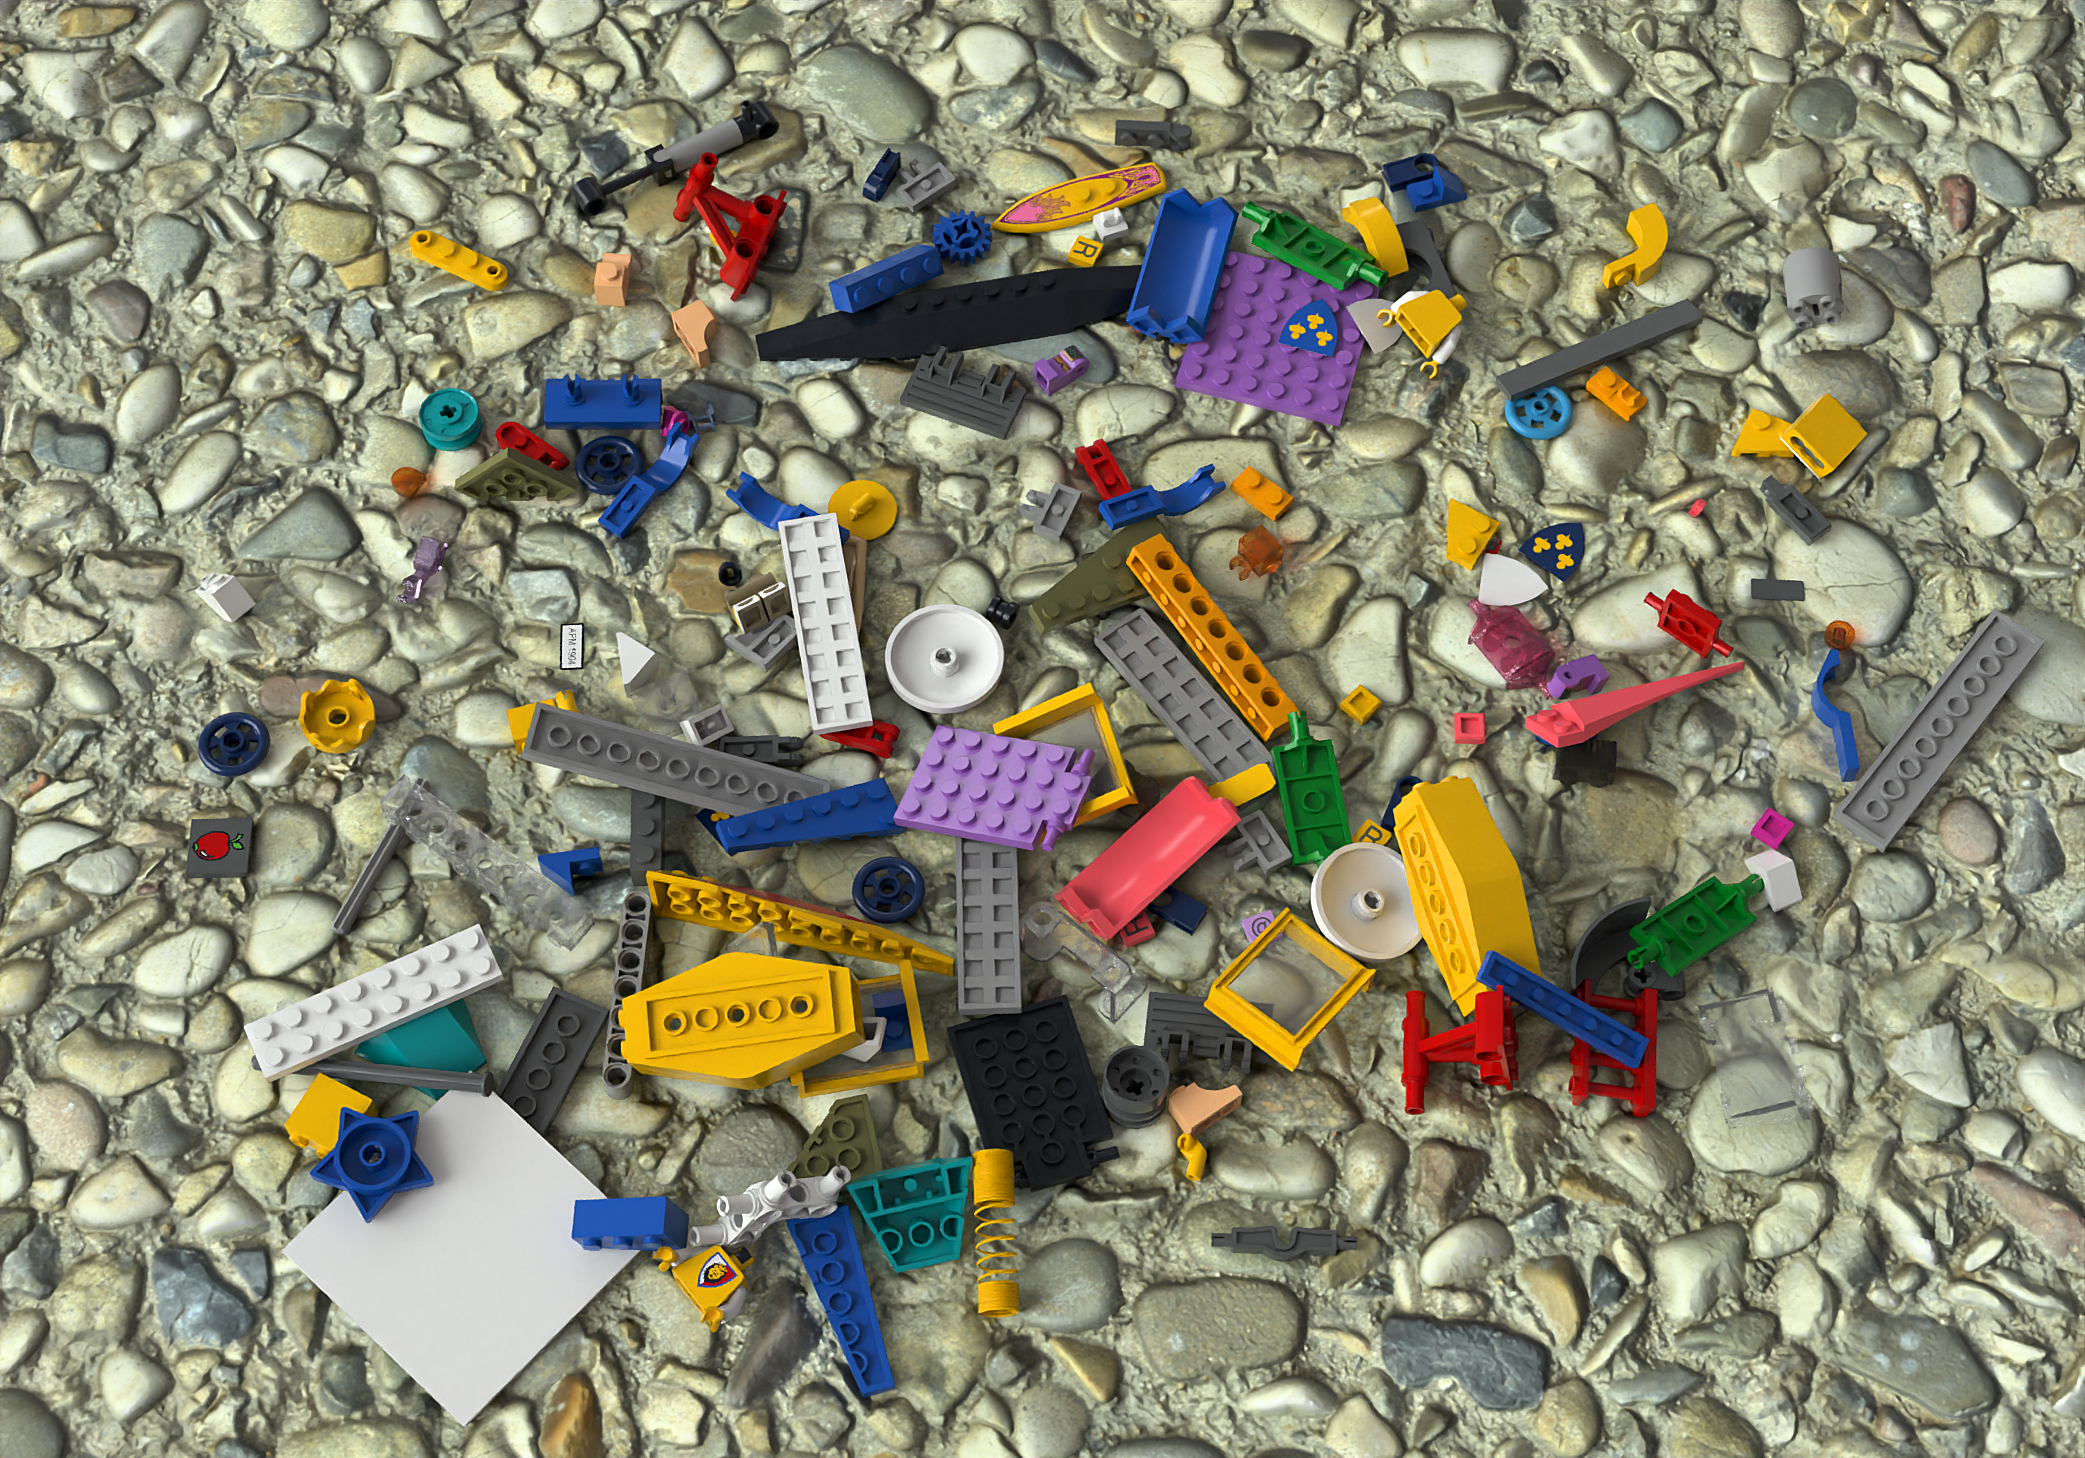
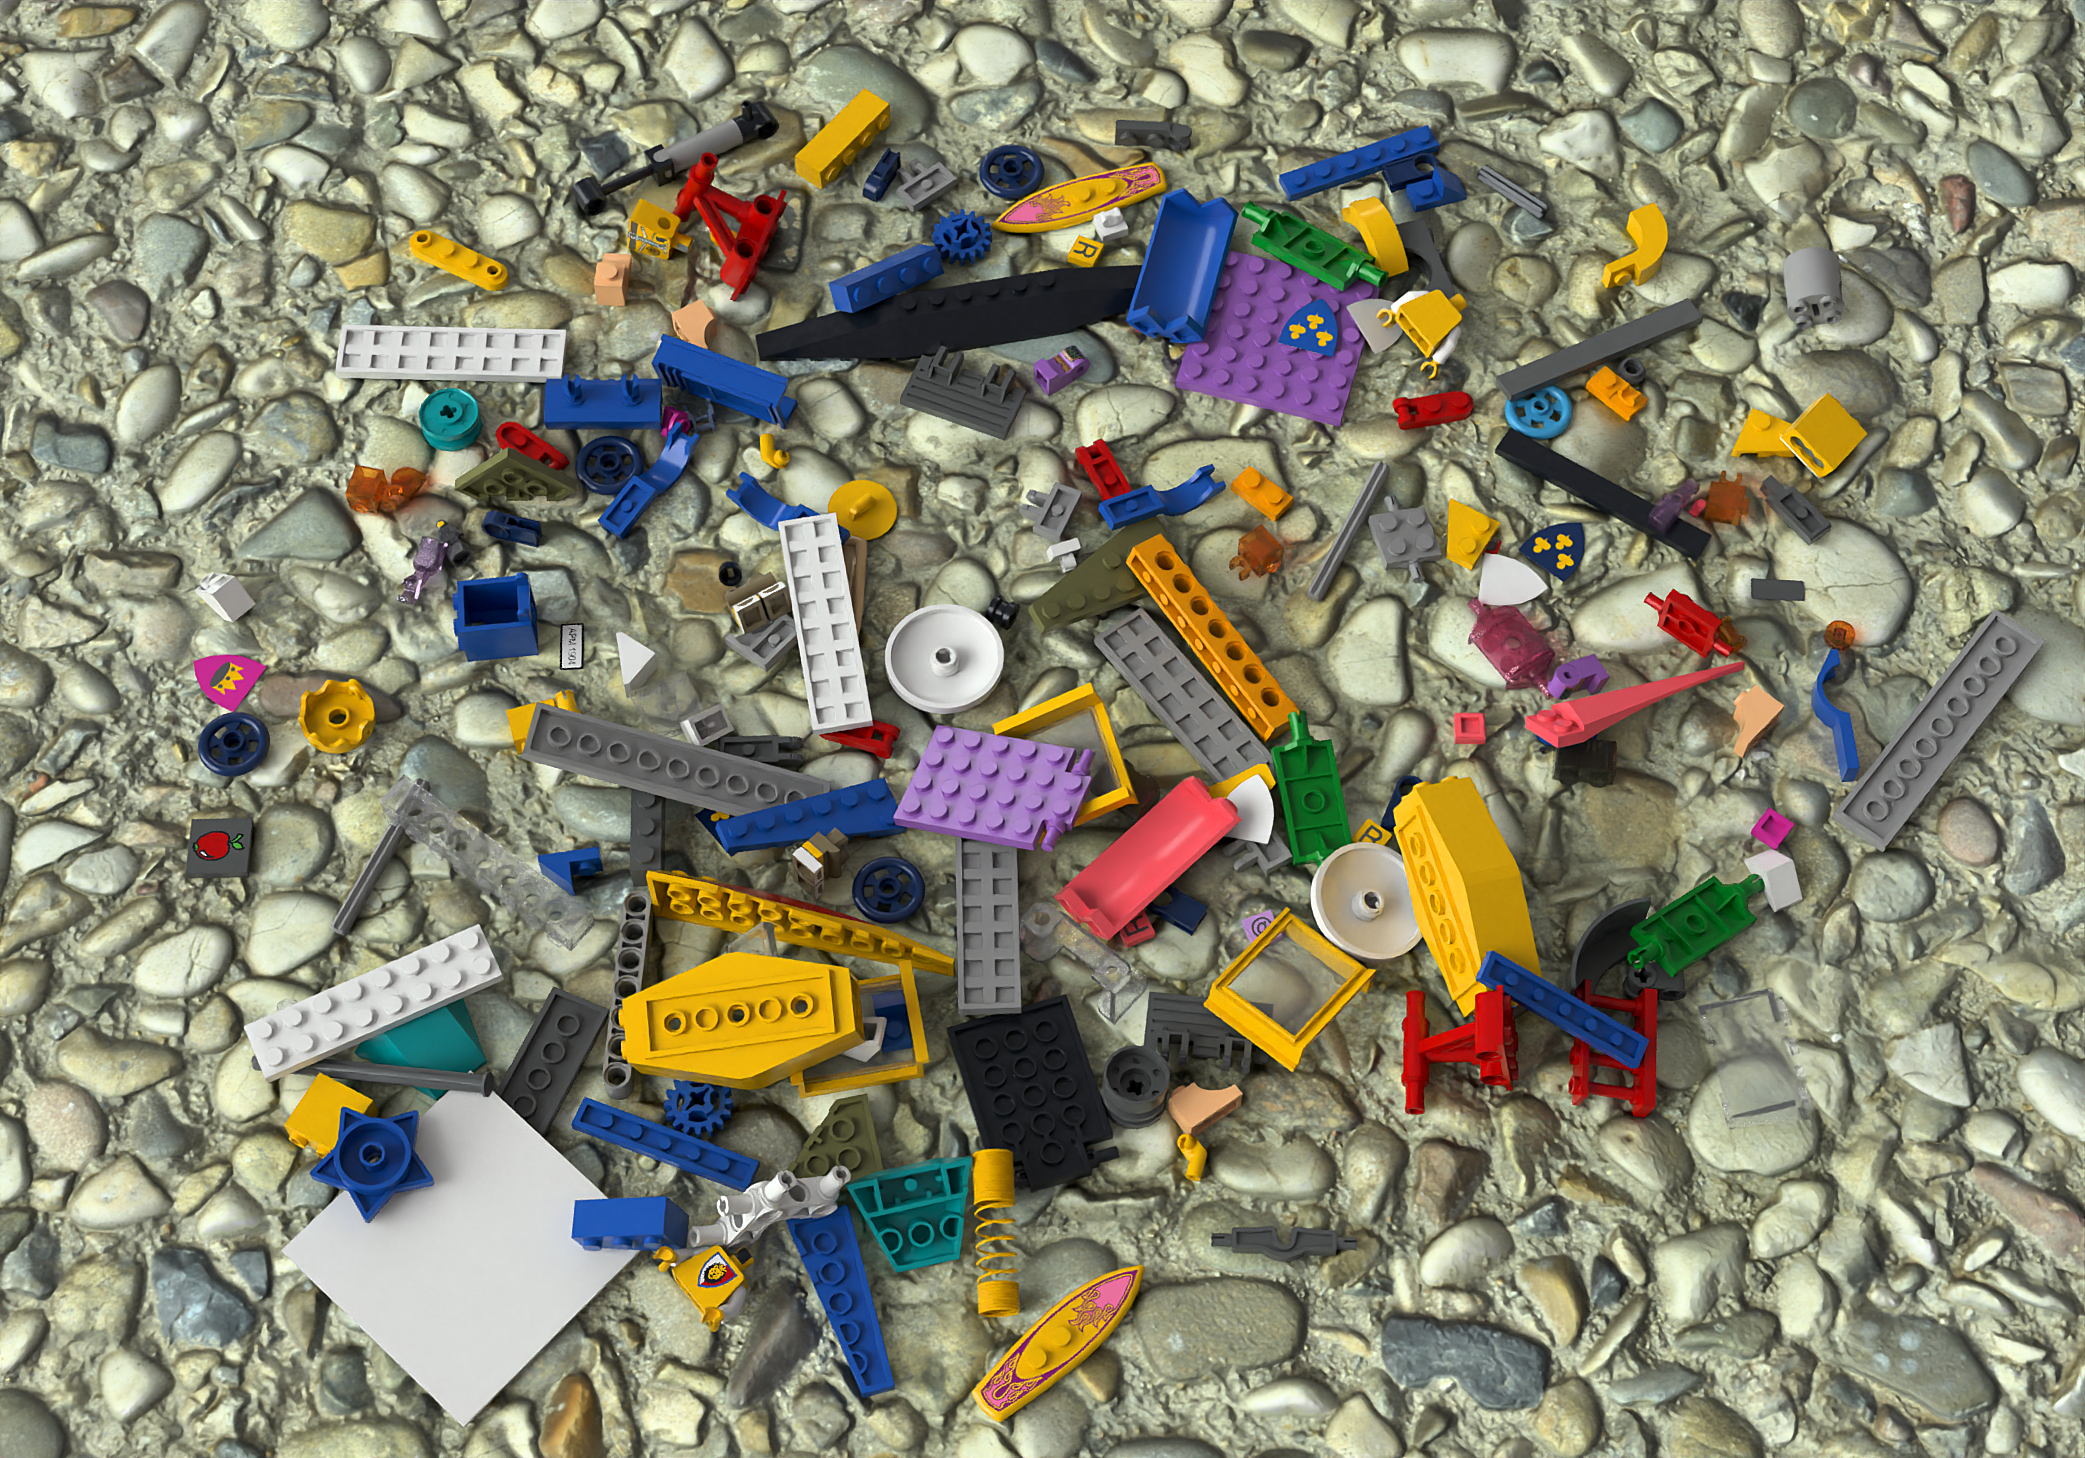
yellow tile [1340,684,1382,726] -> none
none -> dark pink sticker [193,654,267,712]
none -> white plate [335,325,568,383]
none -> clear orange brick [345,465,403,514]
none -> dark grey piece [436,520,473,567]
none -> blue container [452,572,539,662]
none -> dark blue piece [481,511,543,548]
none -> blue plate [571,1097,760,1193]
none -> yellow torso [627,198,693,260]
none -> blue piece [652,334,798,429]
none -> blue gear [664,1079,734,1140]
none -> yellow arm [760,433,790,469]
none -> dark tan hips [792,828,849,900]
none -> yellow brick [795,88,891,190]
none -> yellow piece [972,1265,1145,1422]
none -> dark blue plate [979,144,1045,199]
none -> white tile [1046,538,1081,573]
none -> white sticker [1224,774,1274,844]
none -> blue plate [1279,125,1439,202]
none -> light grey axle [1307,461,1390,602]
none -> light grey plate [1368,495,1442,583]
none -> red plate [1392,391,1474,430]
none -> axle [1477,165,1549,218]
none -> black tile [1495,428,1712,561]
none -> dark grey plate [1617,357,1646,385]
none -> clear purple piece [1648,478,1700,533]
none -> clear orange brick [1704,470,1750,526]
none -> clear orange bush [1719,616,1747,655]
none -> light nougat arch [1732,685,1784,758]

